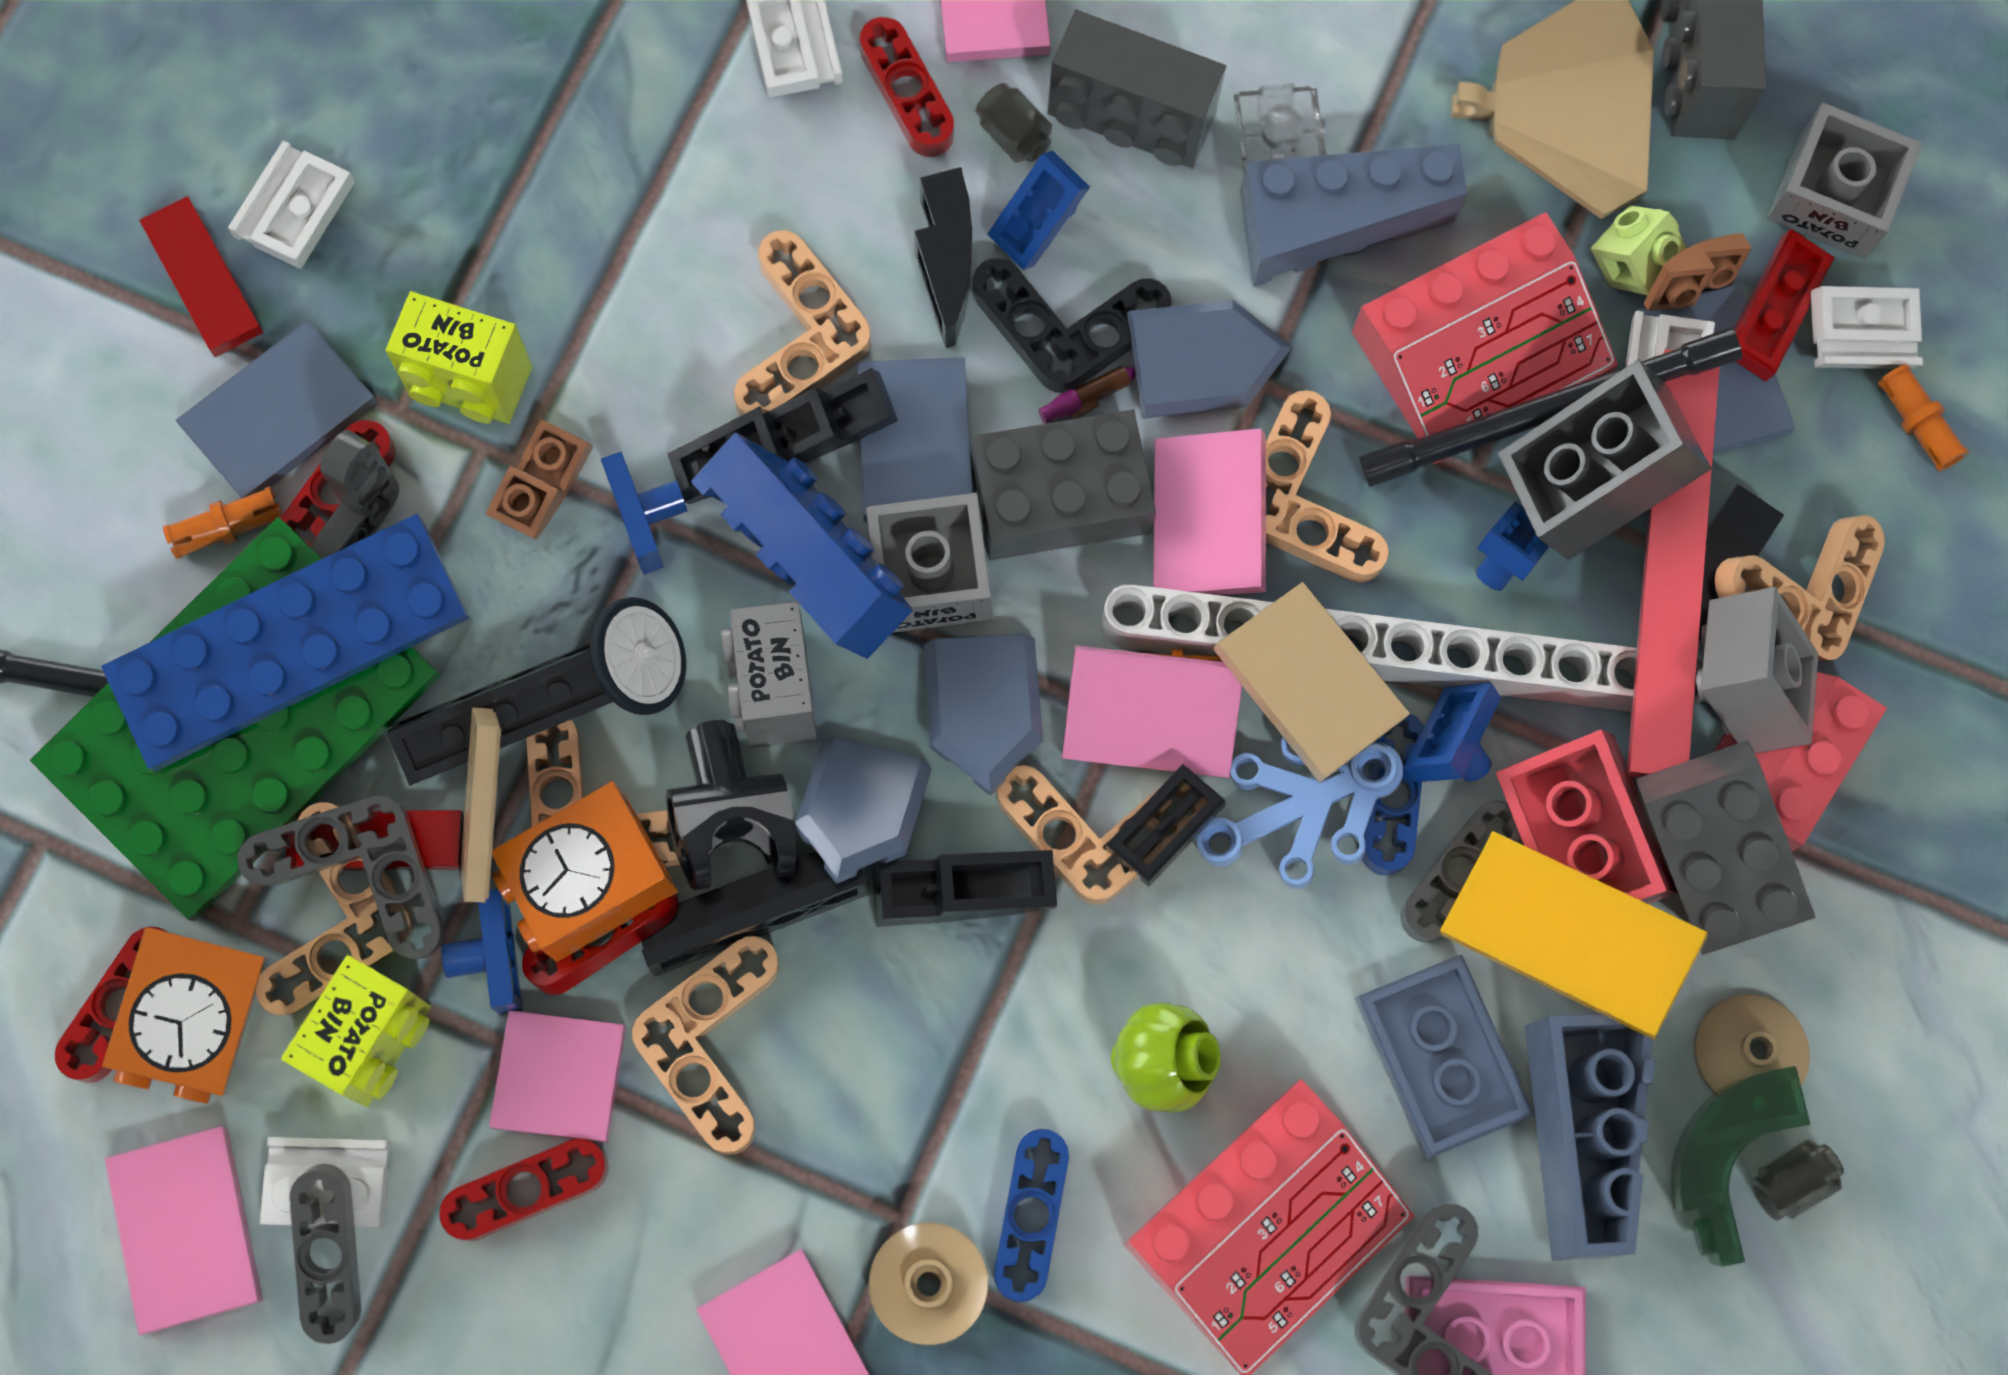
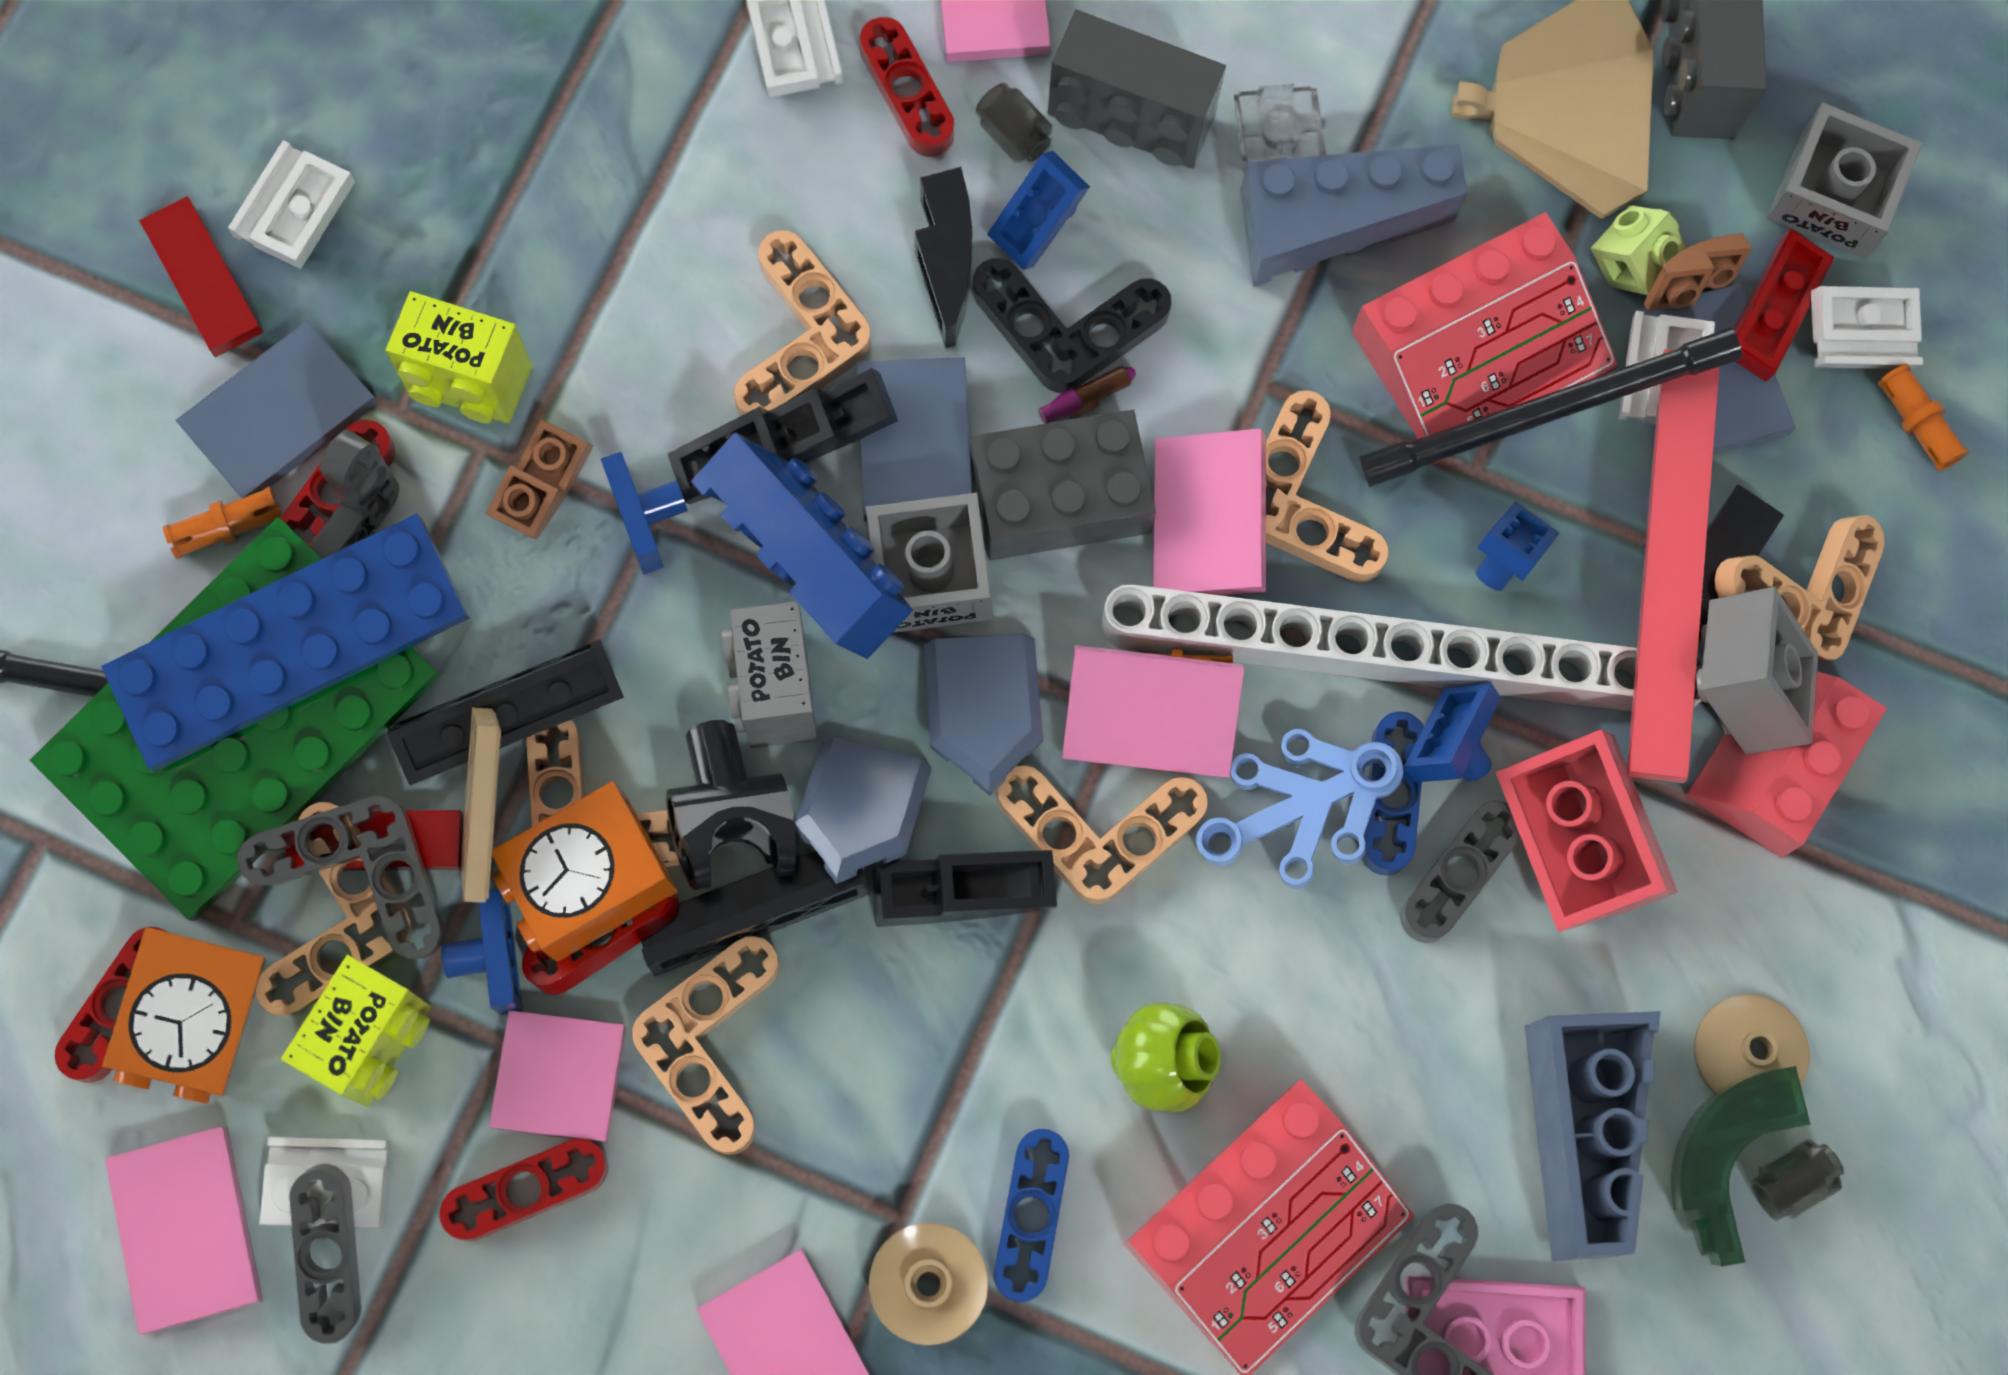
white wheel [590,597,686,715] -> none
black tile [1106,764,1226,887] -> none
sand blue tile [1127,300,1292,419] -> none
tan tile [1213,582,1410,783] -> none
sand blue tile [1355,954,1534,1160] -> none
yellow tile [1440,831,1708,1040] -> none
dark grey brick [1498,359,1711,560] -> none
dark grey brick [1636,740,1816,955] -> none

